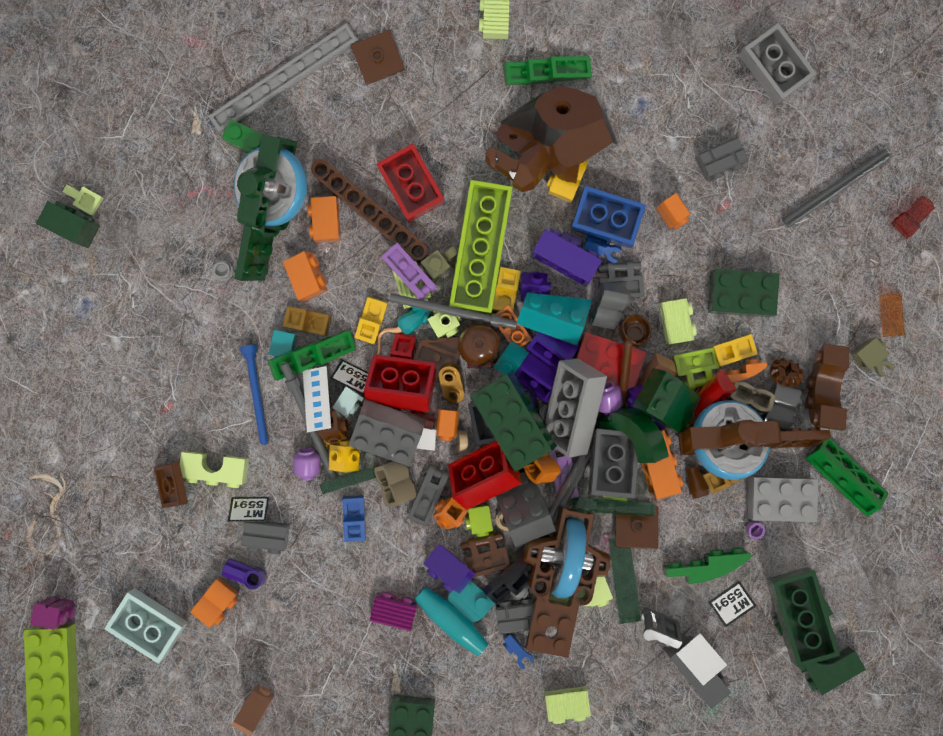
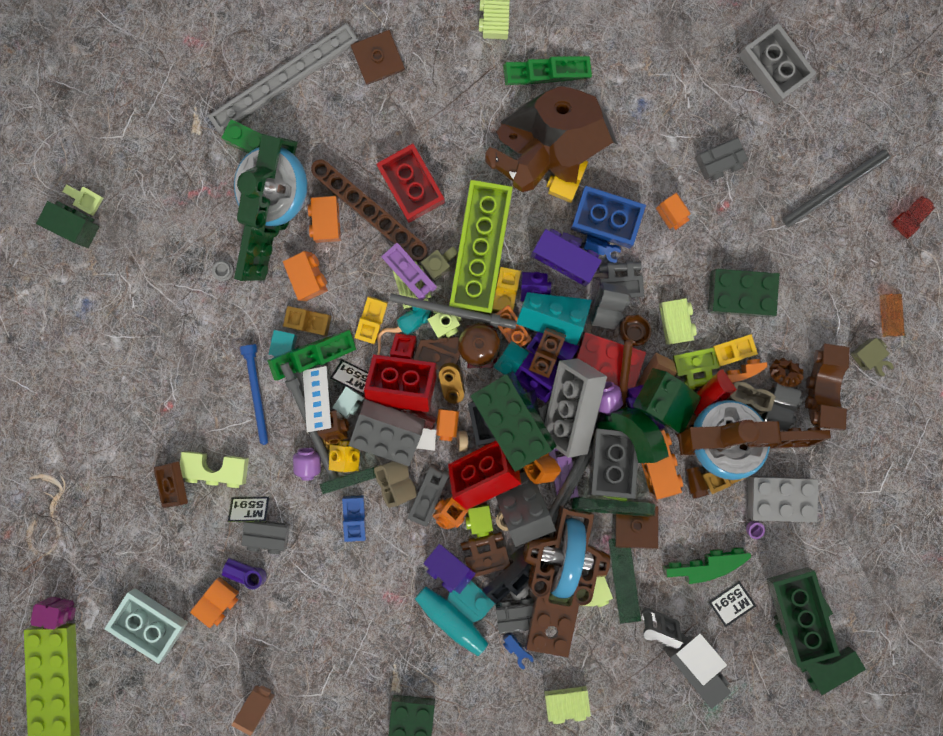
magenta brick [369,591,418,632] -> none
green fence [805,439,889,517] -> none
none -> reddish brown slope [529,327,566,378]

